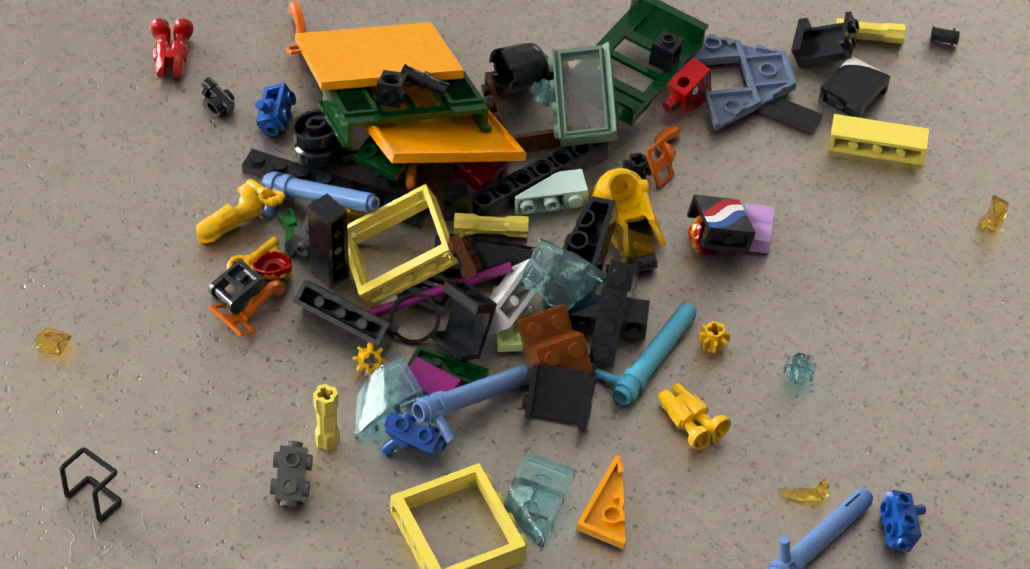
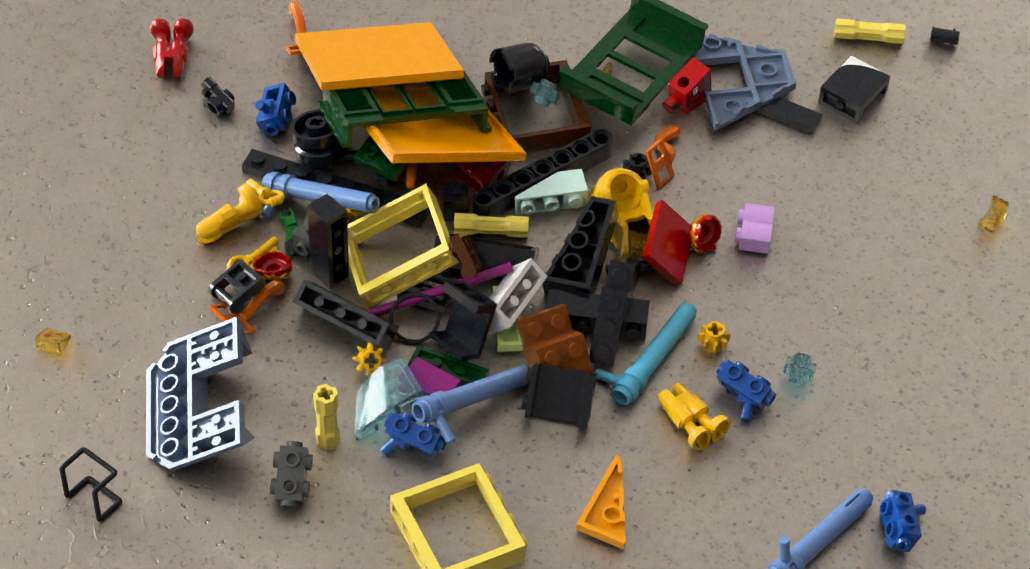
black brick [376,70,408,108] -> none
black pin [401,64,450,98] -> none
clear light blue slope [504,451,576,547] -> none
clear light blue slope [519,238,607,310] -> none
window [548,41,619,147] -> none
black brick [648,30,684,73] -> none
black panel [687,194,756,253] -> none
clear yellow bar [778,481,830,501] -> none
black panel [791,11,859,67] -> none
light yellow brick [828,114,929,165] -> none
none -> sand blue slope [146,317,255,471]
none -> red tile [642,200,691,286]
none -> blue brick [716,360,777,421]

